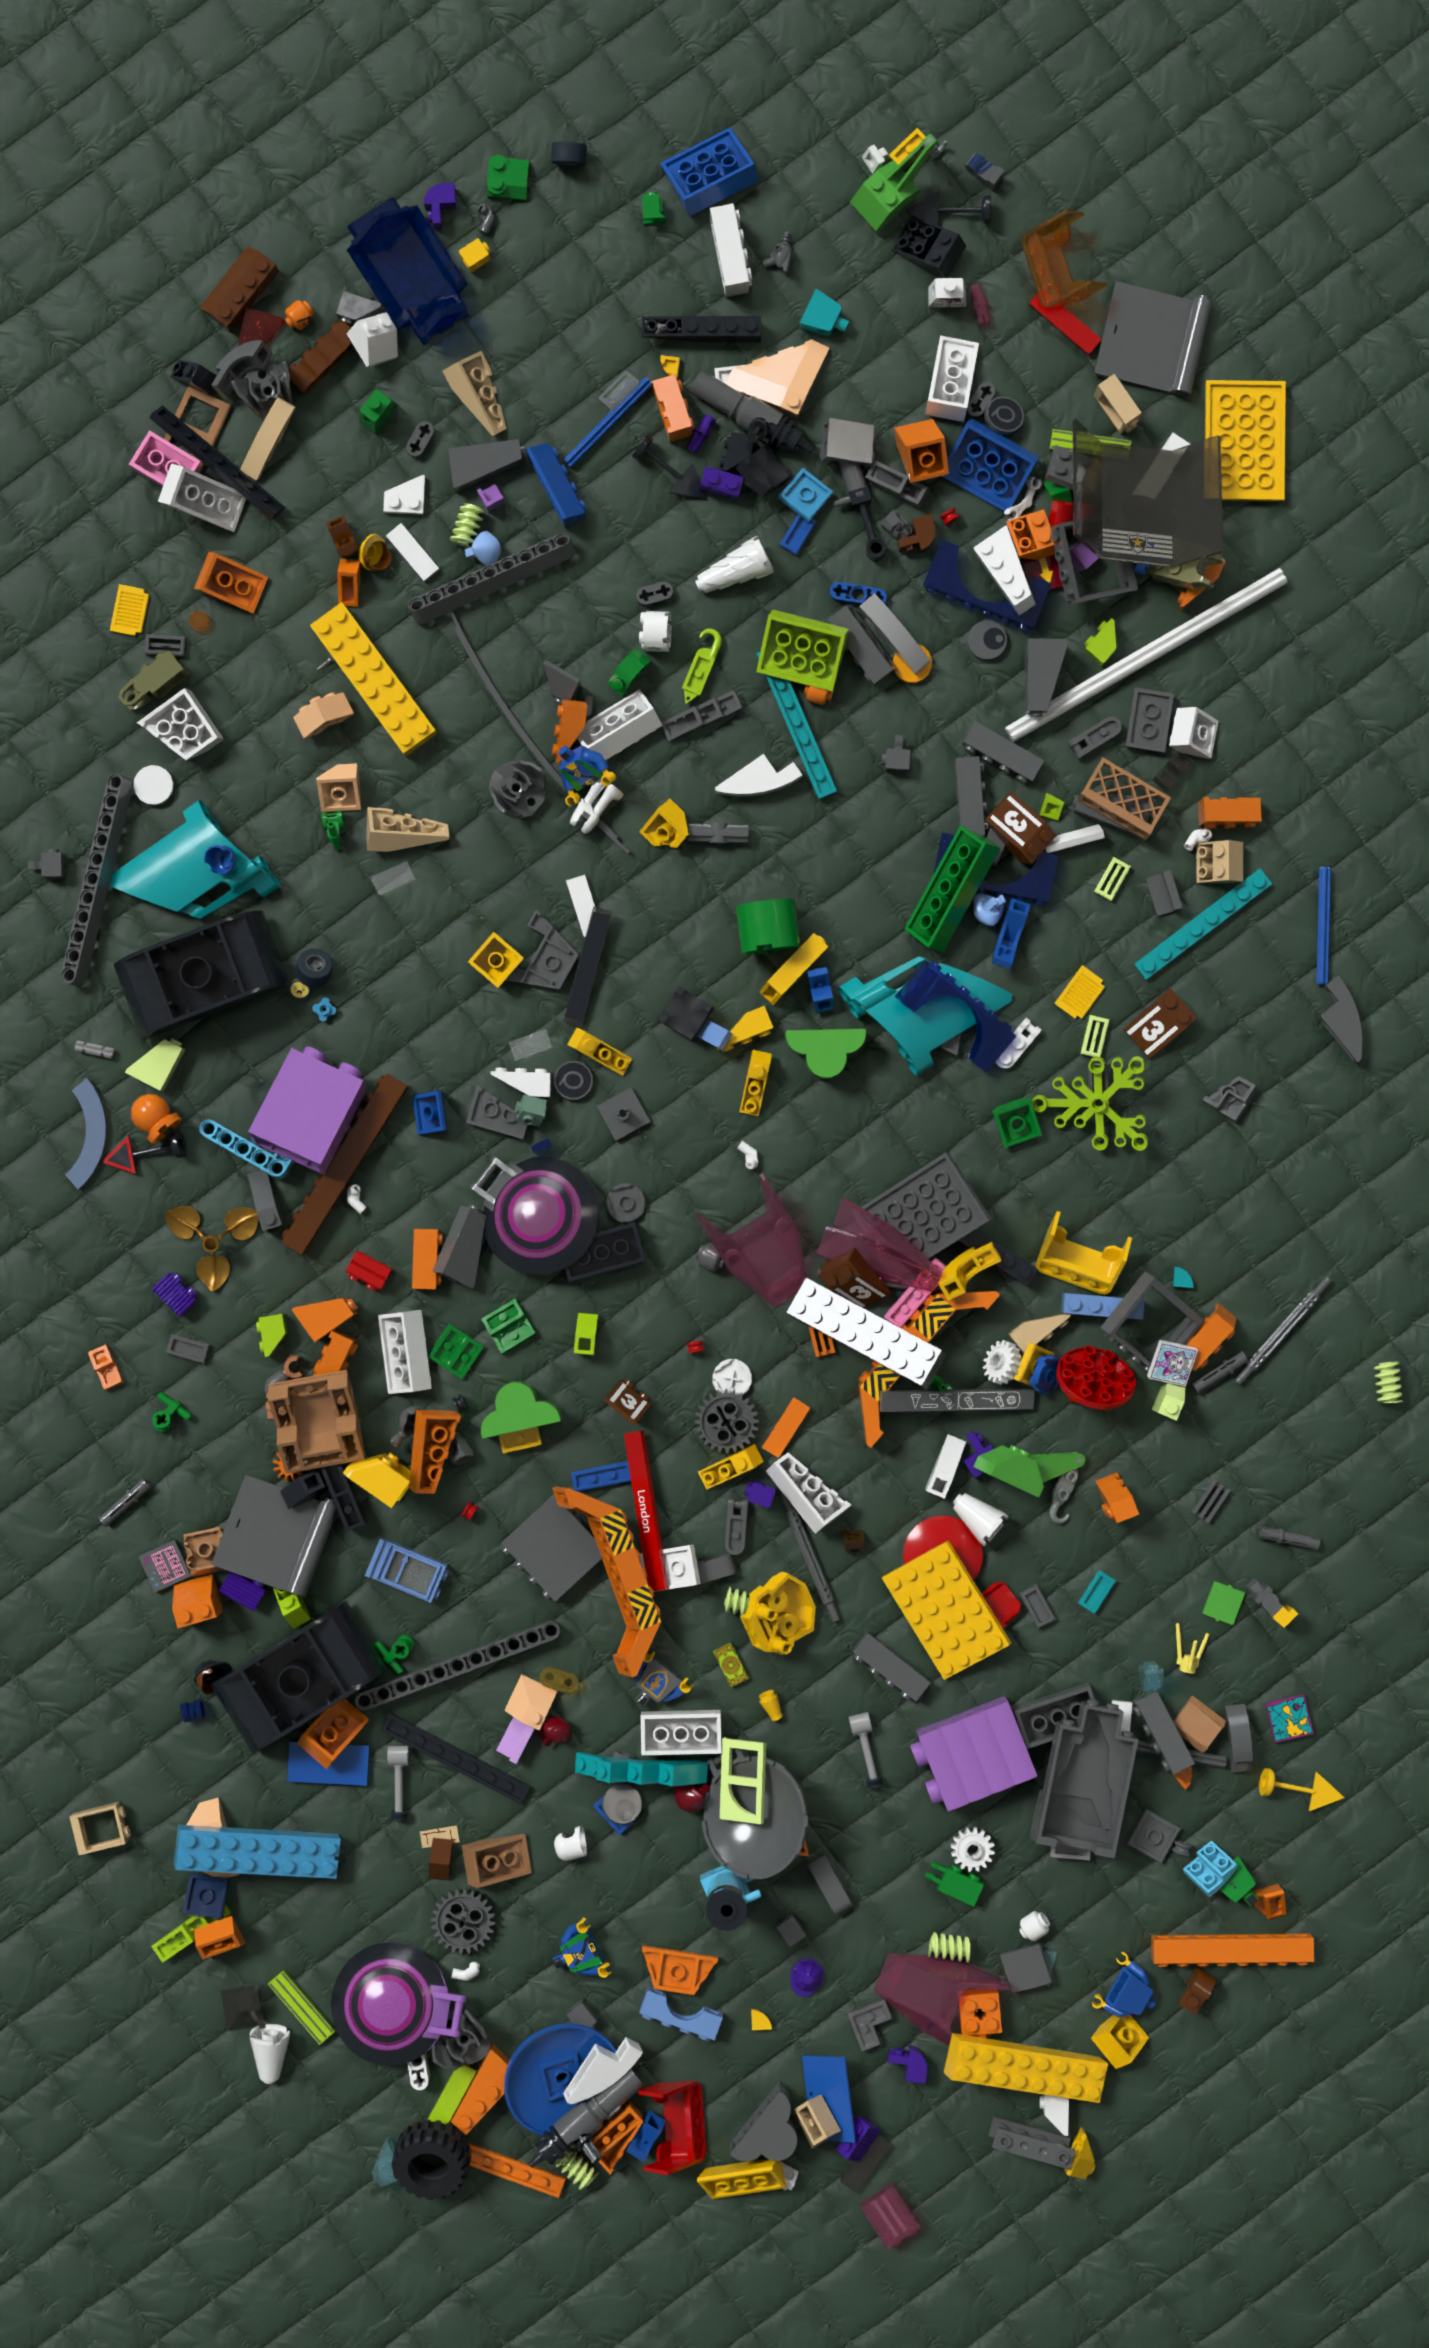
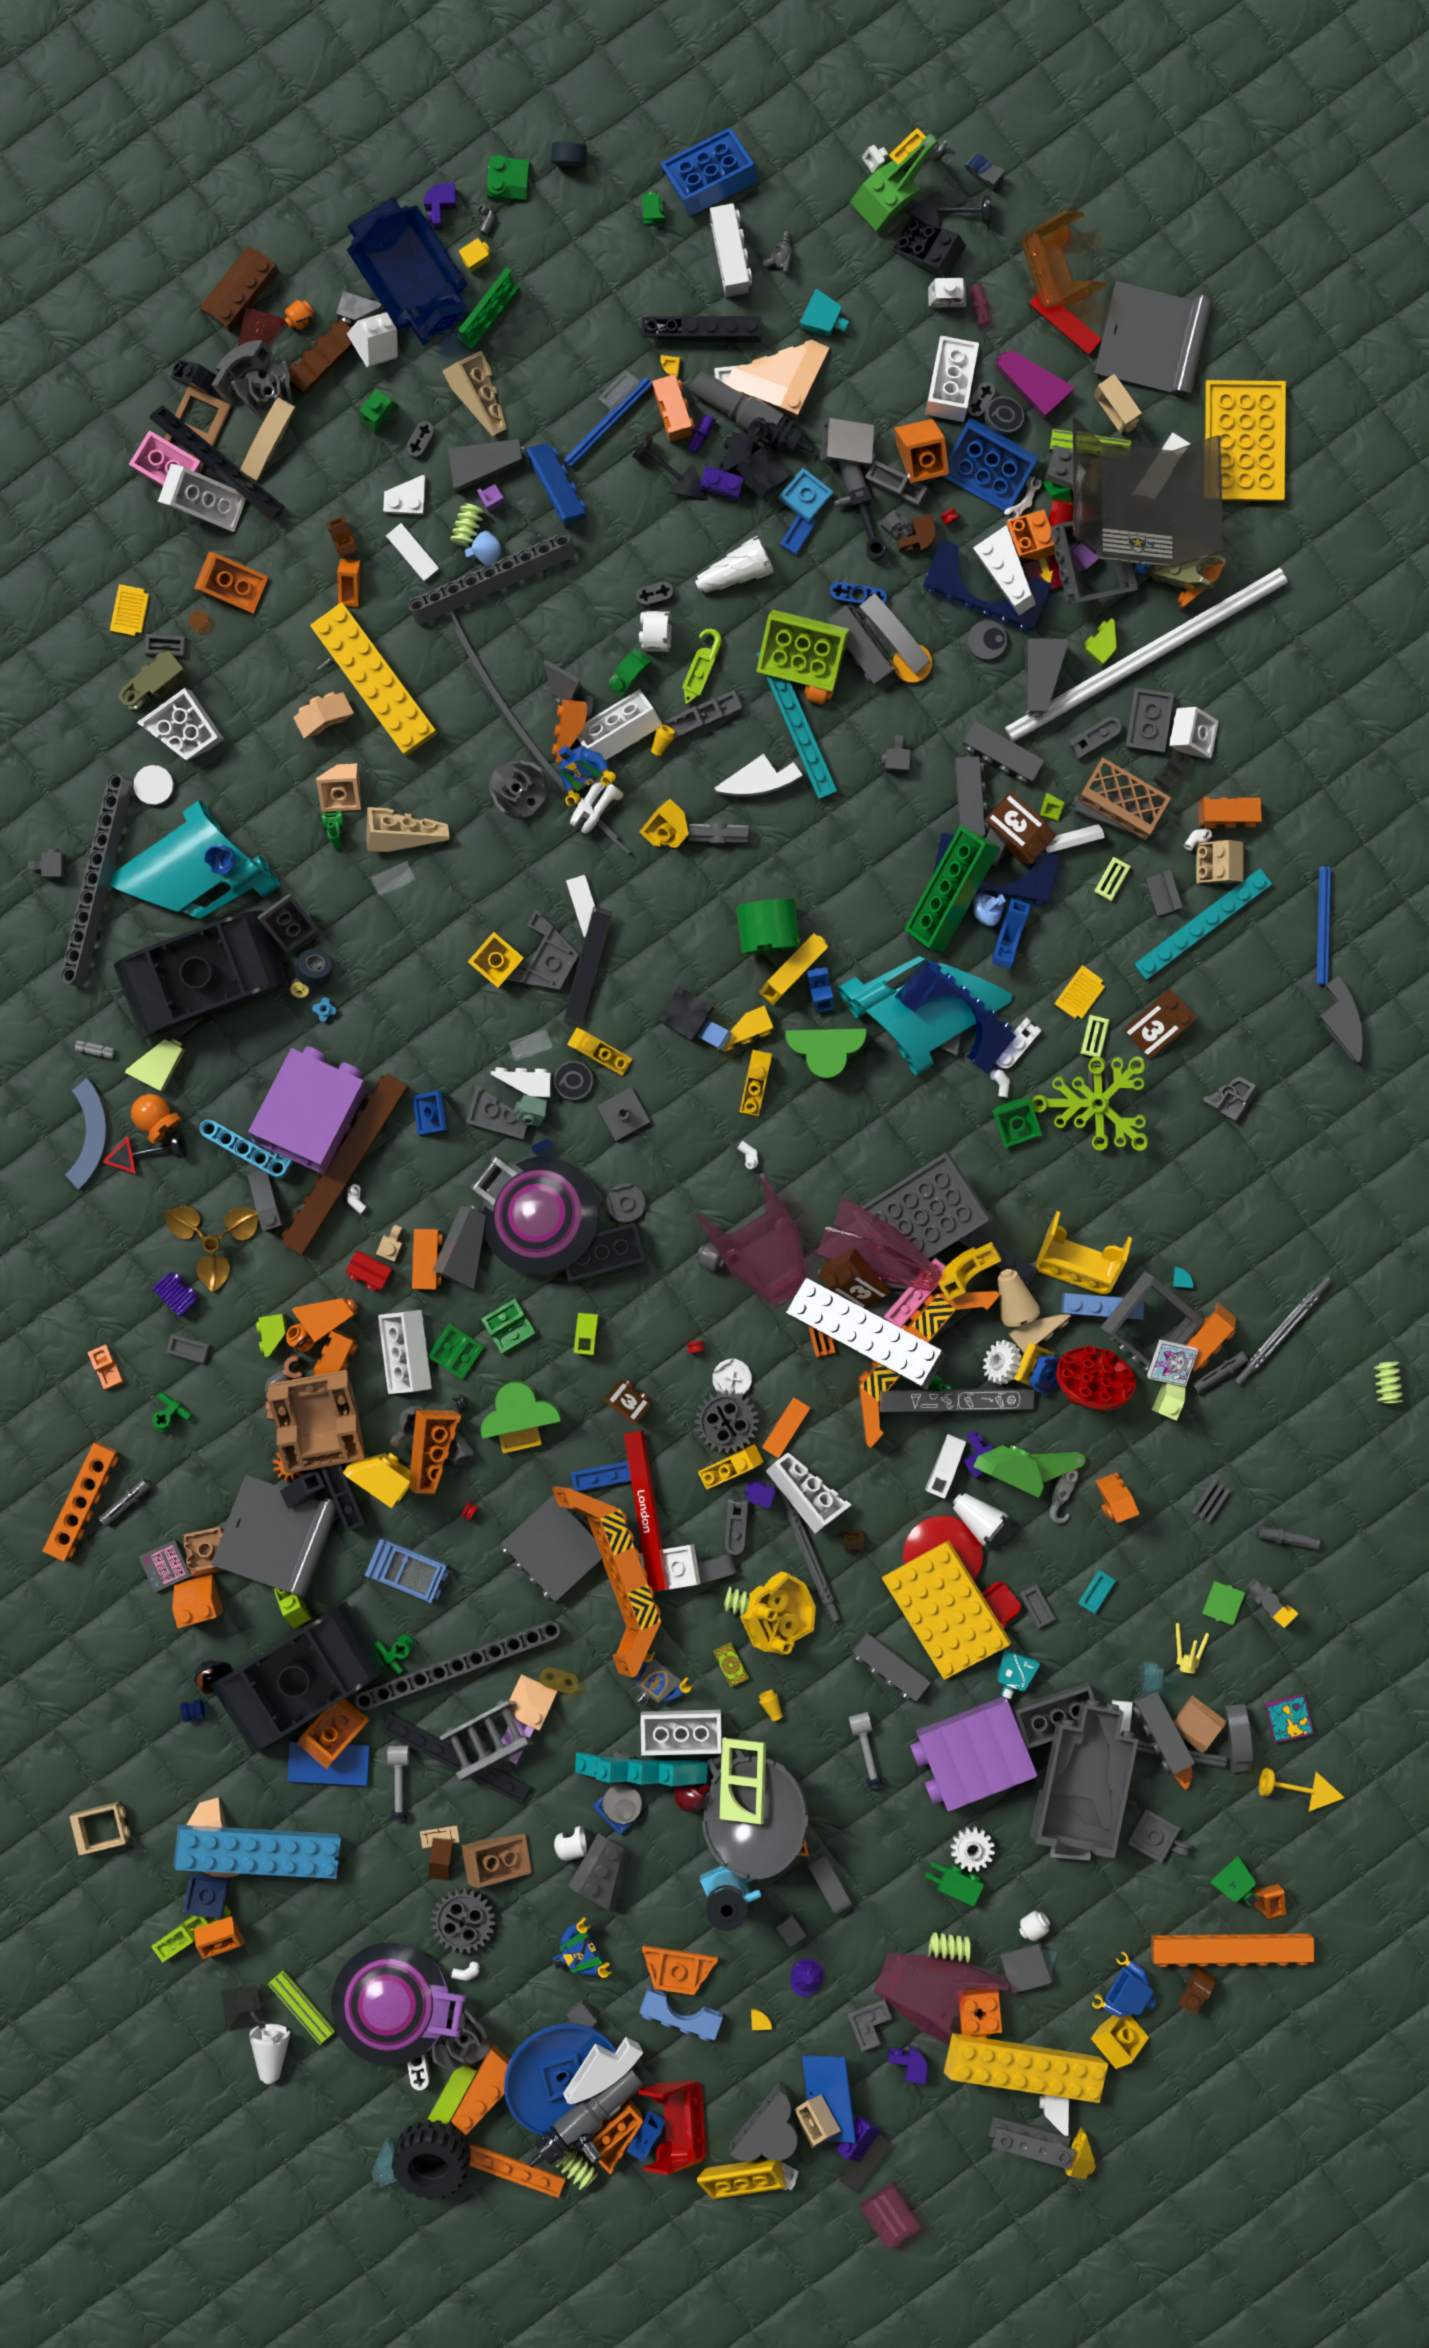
dark purple brick [219,1572,267,1611] -> none
yellow piece [358,534,392,571] -> none
dark red piece [537,1716,572,1747] -> none
medium azure slope [1183,1840,1238,1897] -> none
none -> orange brick [42,1442,119,1561]
none -> dark grey slope [258,893,319,953]
none -> orange head [286,1323,315,1353]
none -> tan plate [376,1225,402,1261]
none -> dark grey fence [440,1699,534,1781]
none -> green fence [456,267,520,351]
none -> dark grey wedge [568,1833,630,1912]
none -> yellow cone [651,725,675,756]
none -> white arm [990,1069,1010,1097]
none -> magenta slope [995,350,1074,420]
none -> teal torso [997,1648,1040,1699]
none -> tan cone [998,1269,1040,1327]

